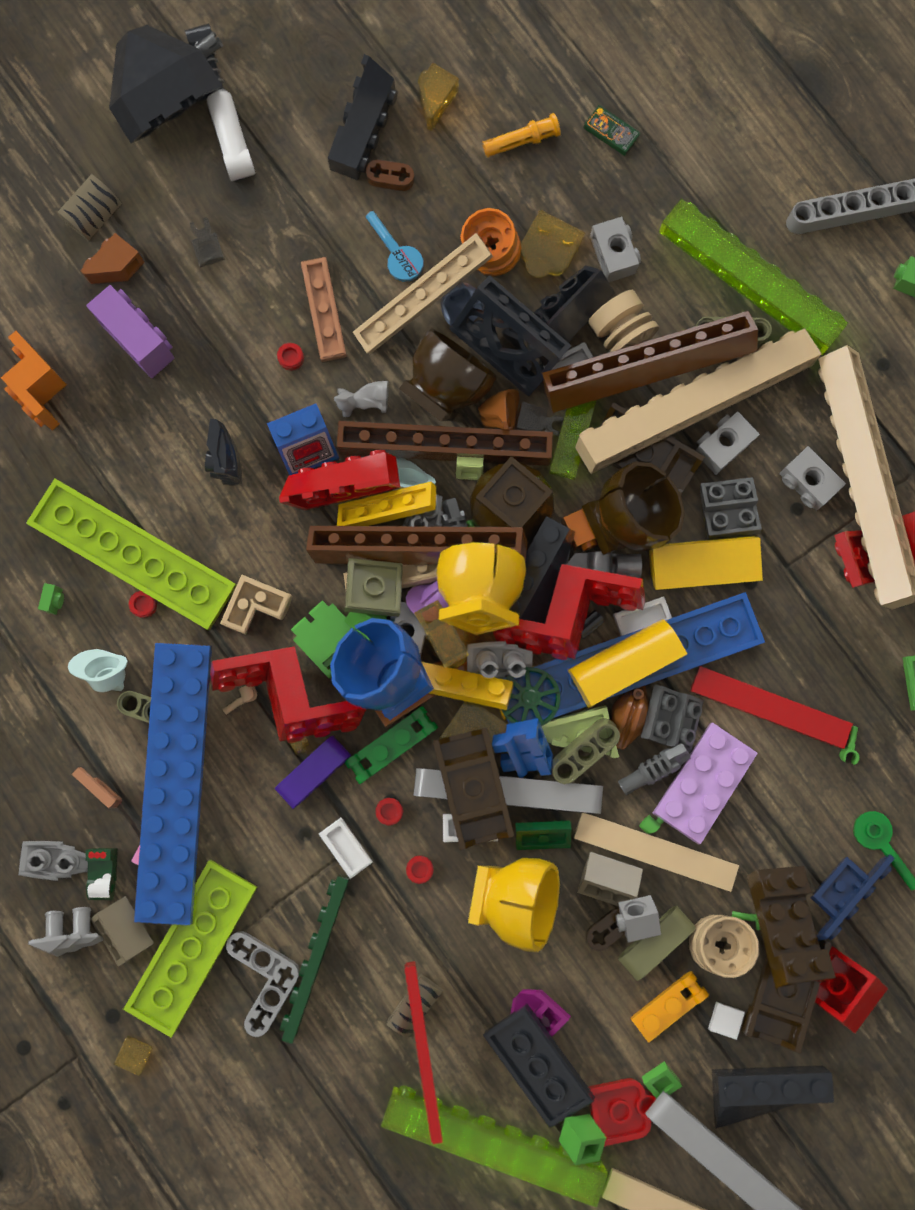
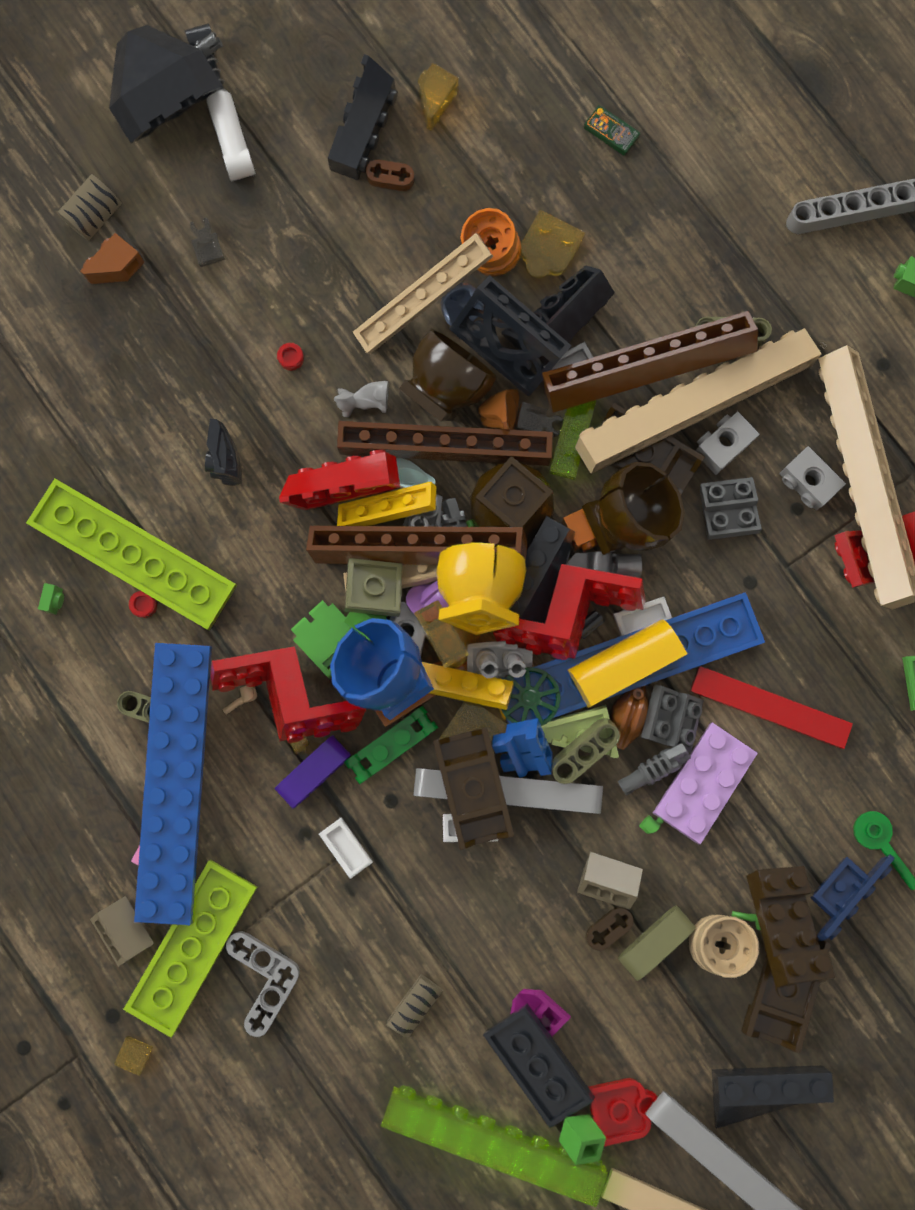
orange bracket [1,331,67,431] -> none
light grey connector [18,841,88,881] -> none
light grey connector [29,907,103,957] -> none
light aqua piece [68,649,128,692] -> none
nougat tile [72,767,122,808] -> none
medium lavender brick [86,285,174,379] -> none
dark green leg [86,848,118,900] -> none
tan brick [220,575,292,635] -> none
blue slope [267,403,339,475] -> none
dark green plate [280,874,350,1044] -> none
nougat tile [301,257,347,362] -> none
dark azure piece [366,211,423,282] -> none
red tile [376,798,403,825] -> none
red tile [404,961,443,1144] -> none
red tile [406,855,434,884] -> none
yellowish green tile [456,456,484,480] -> none
yellow plate [468,858,560,952] -> none
light orange pin [482,113,561,158] -> none
dark green plate [516,821,572,850] -> none
tan tile [573,812,739,892] -> none
tan wheel [588,289,660,352] -> none
light grey brick [590,217,641,282] -> none
light grey brick [616,895,661,942] -> none
light orange plate [630,971,709,1043] -> none
bright green plate [642,1061,682,1099] -> none
yellow brick [649,536,763,590] -> none
clear neon green brick [659,198,848,355] -> none
white tile [708,1002,745,1040] -> none
red slope [815,946,888,1034] -> none
bright green hand [839,726,859,765] -> none

